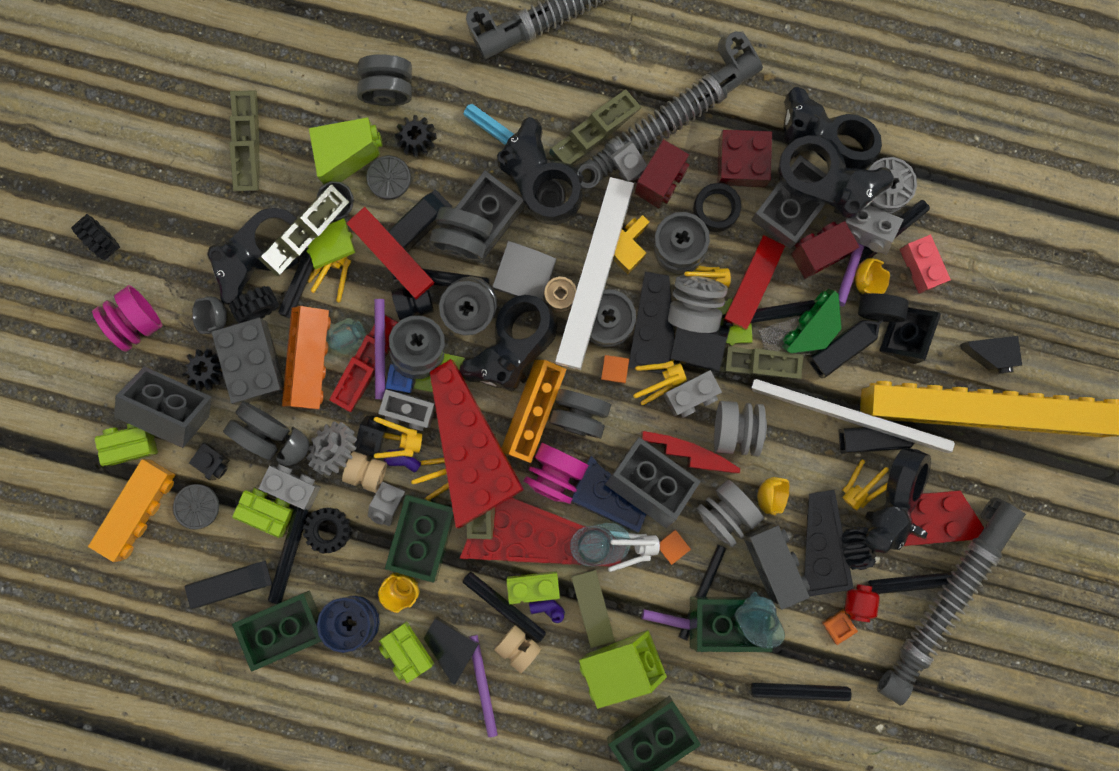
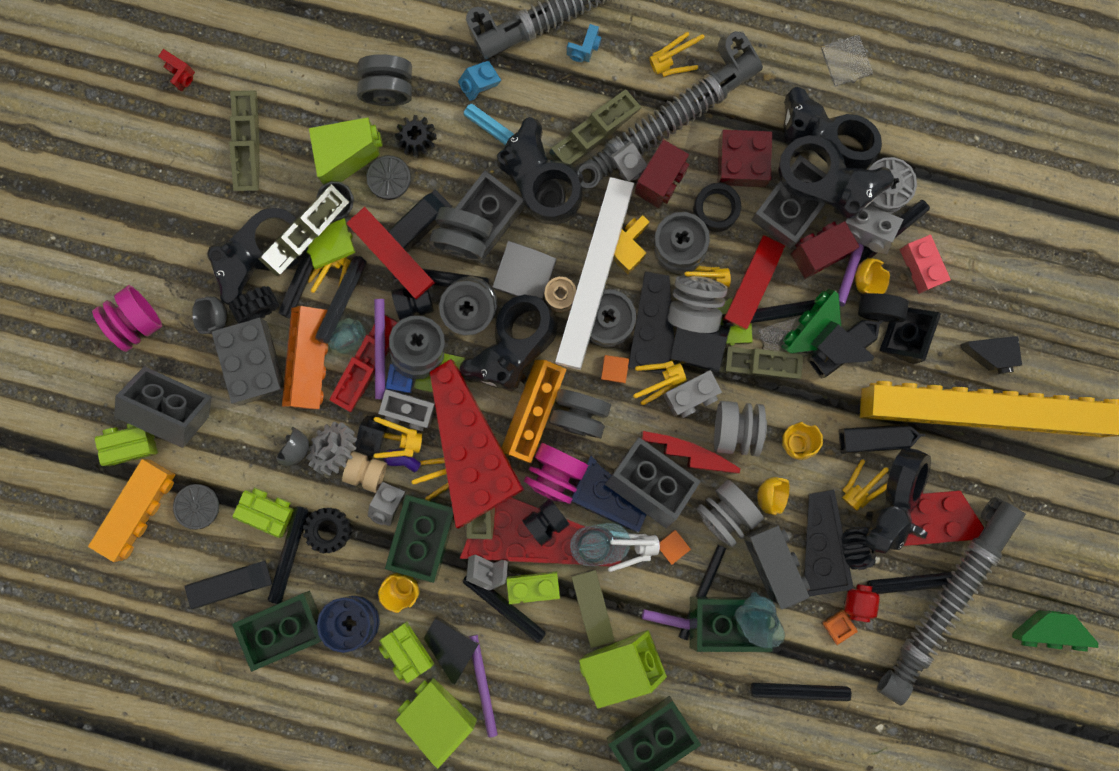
black tyre [71,214,120,261] -> none
black gear [182,349,224,391] -> none
black bracket [189,443,230,480] -> none
dark grey wheel [223,401,290,460] -> none
light grey brick [258,463,321,510] -> none
tan wheel [494,625,542,674] -> none
dark purple arm [529,600,565,623] -> none
white tile [752,379,955,454] -> none
none -> red bracket [158,49,195,92]
none -> black axle [315,256,367,344]
none -> lime slope [396,678,477,769]
none -> dark azure bracket [458,61,501,101]
none -> light grey bracket [466,555,508,591]
none -> black wheel [522,499,570,546]
none -> dark azure bracket [566,24,602,62]
none -> yellow plant [649,32,705,78]
none -> yellow hair [782,422,823,460]
none -> black slope [811,321,875,364]
none -> clear piece [821,34,873,87]
none -> green slope [1012,610,1099,652]

